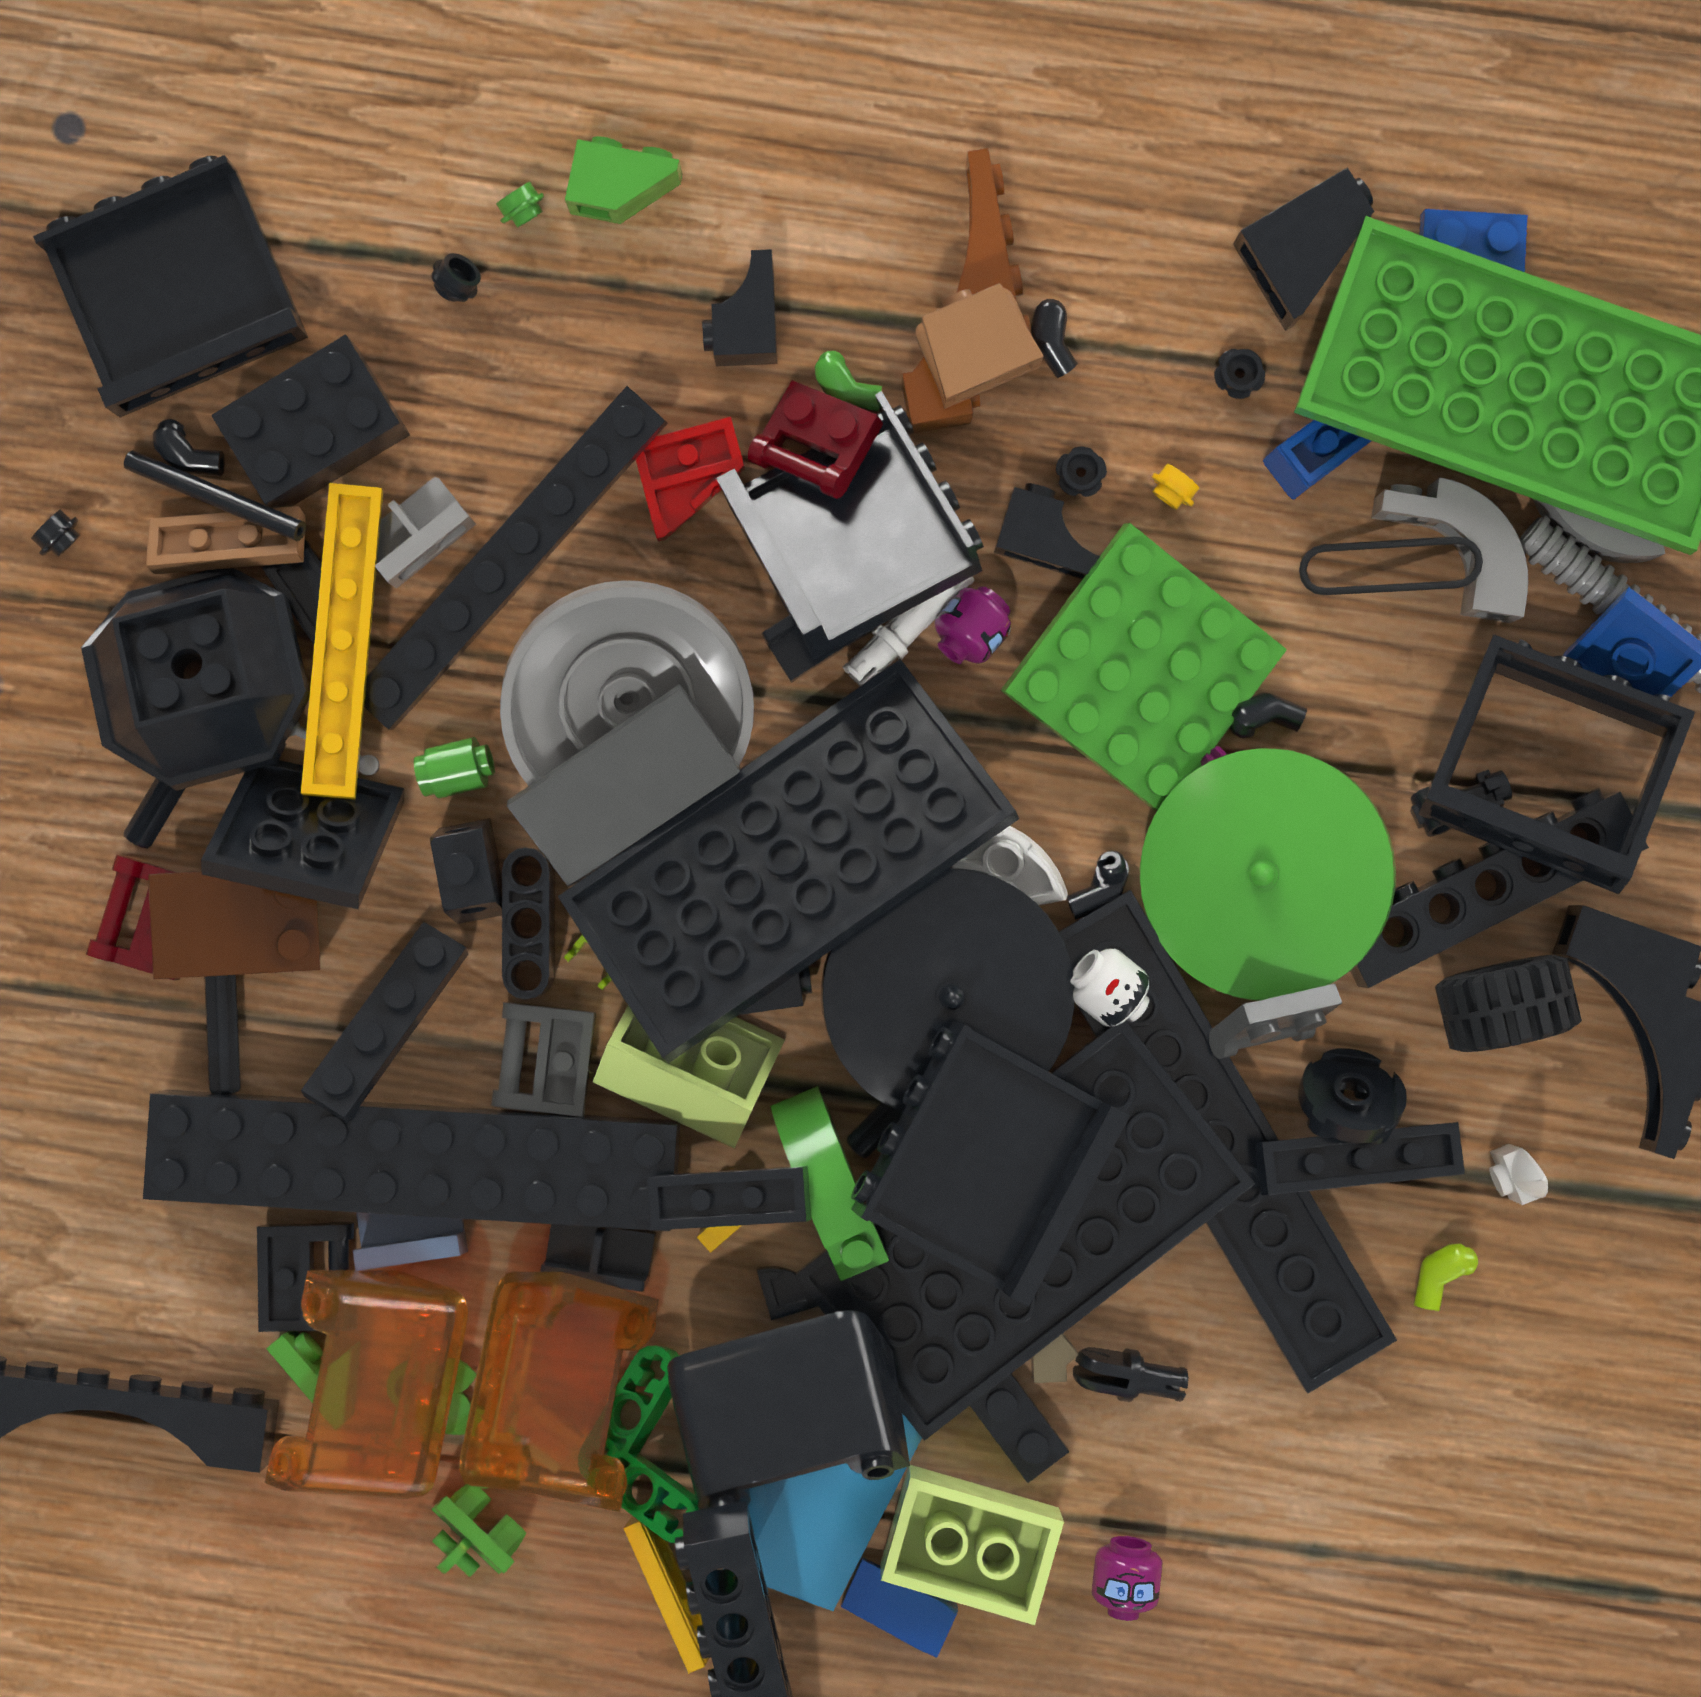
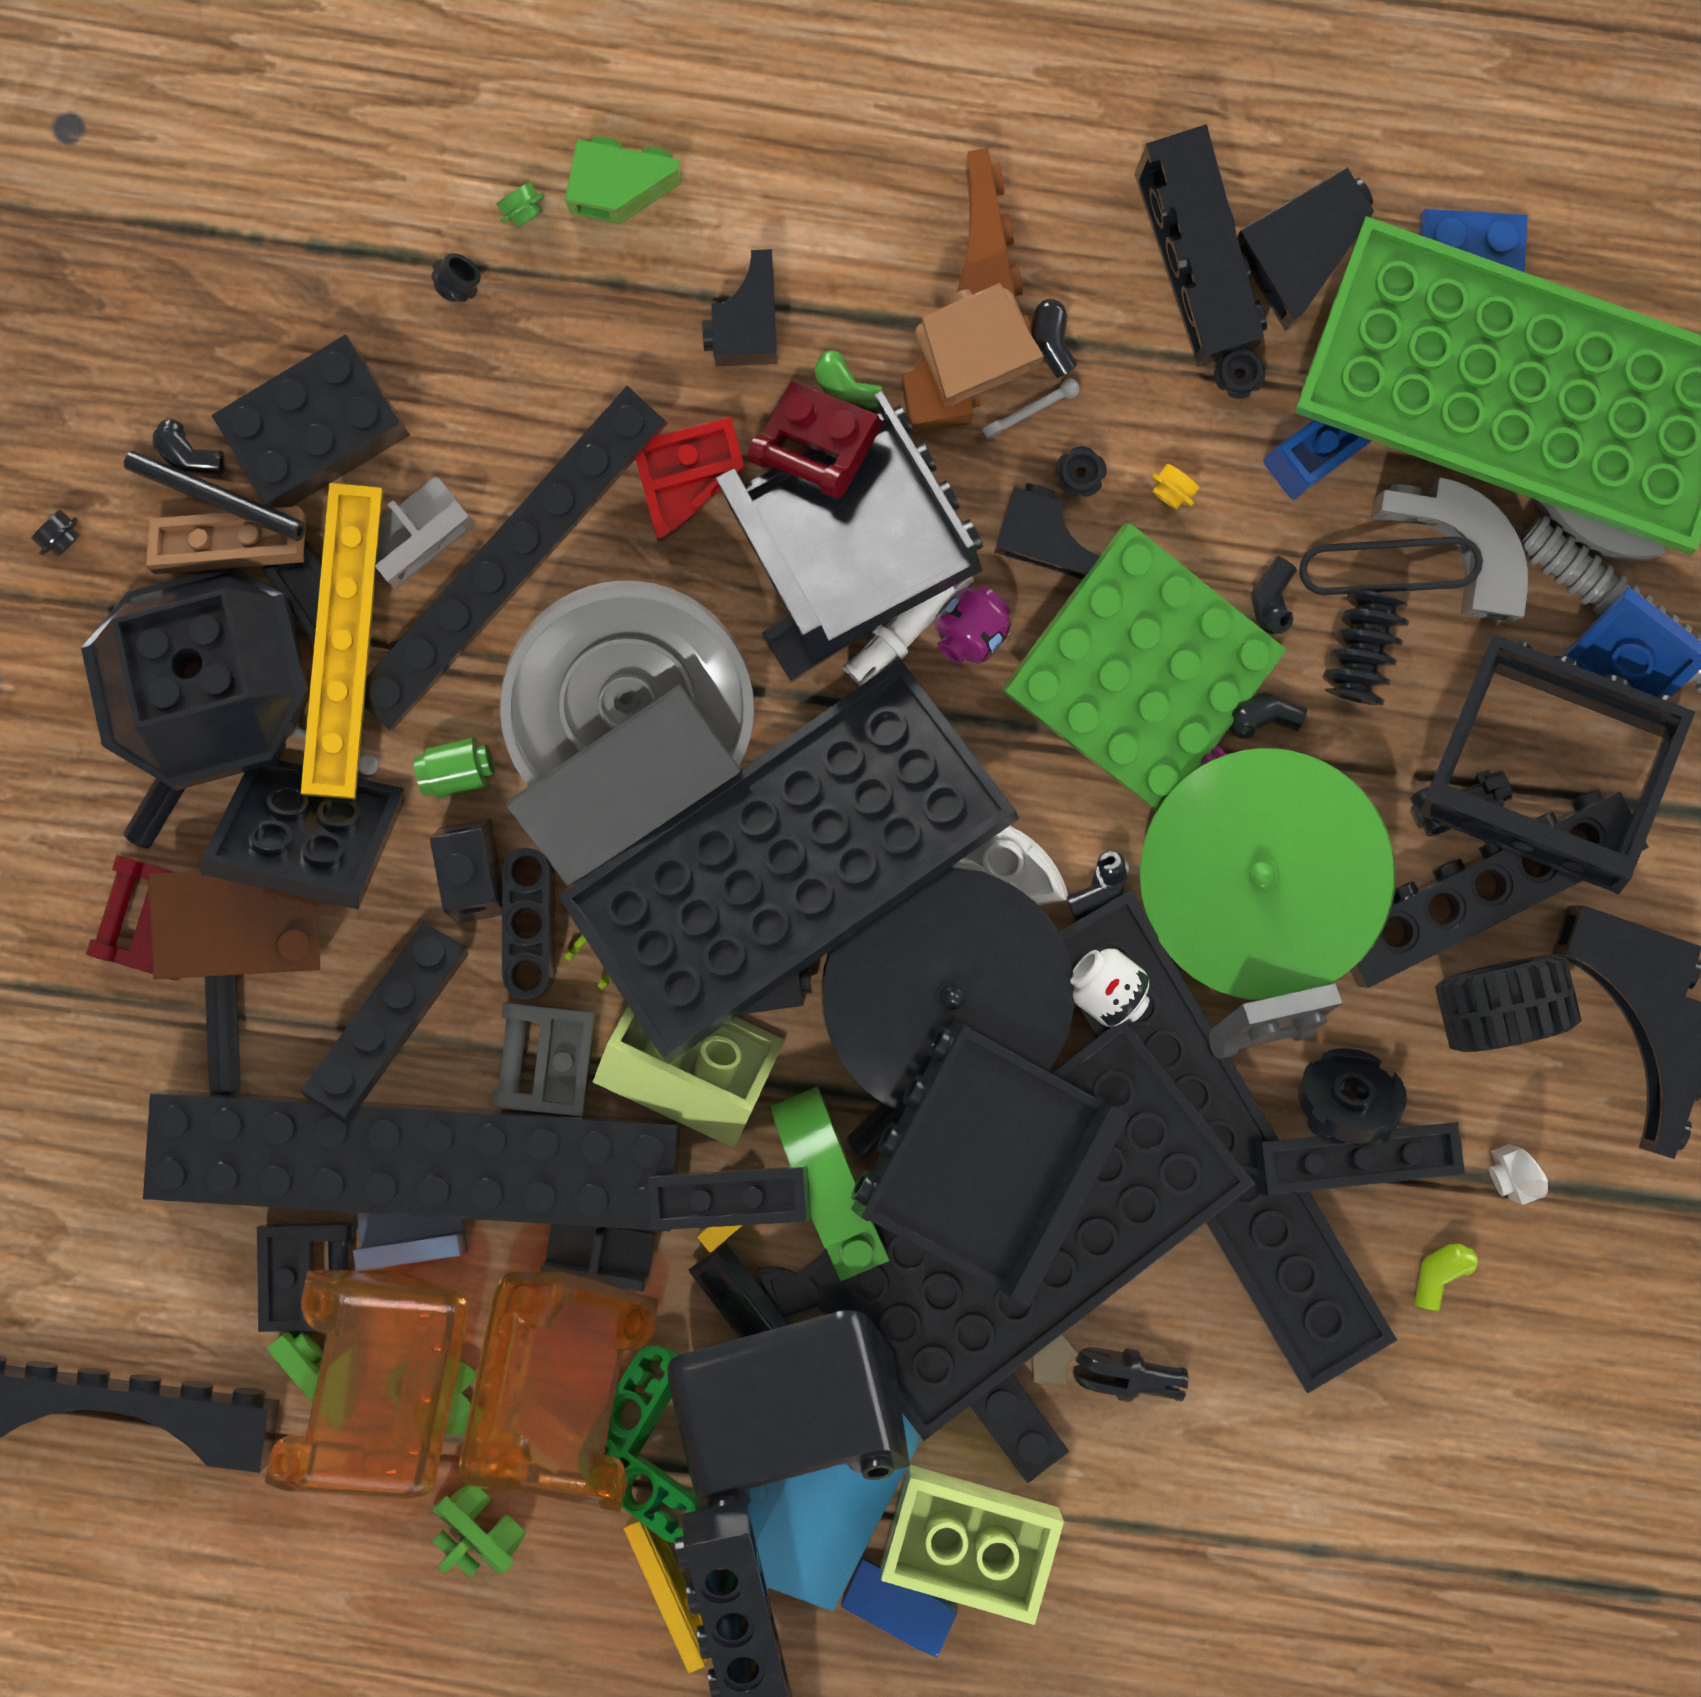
black panel [33,155,308,418] -> none
magenta head [1092,1536,1163,1621] -> none
none -> black plate [688,1242,789,1338]
none -> light grey hinge [982,378,1080,439]
none -> black wedge [1134,124,1267,367]
none -> black arm [1251,556,1297,634]
none -> black piece [1322,589,1409,706]

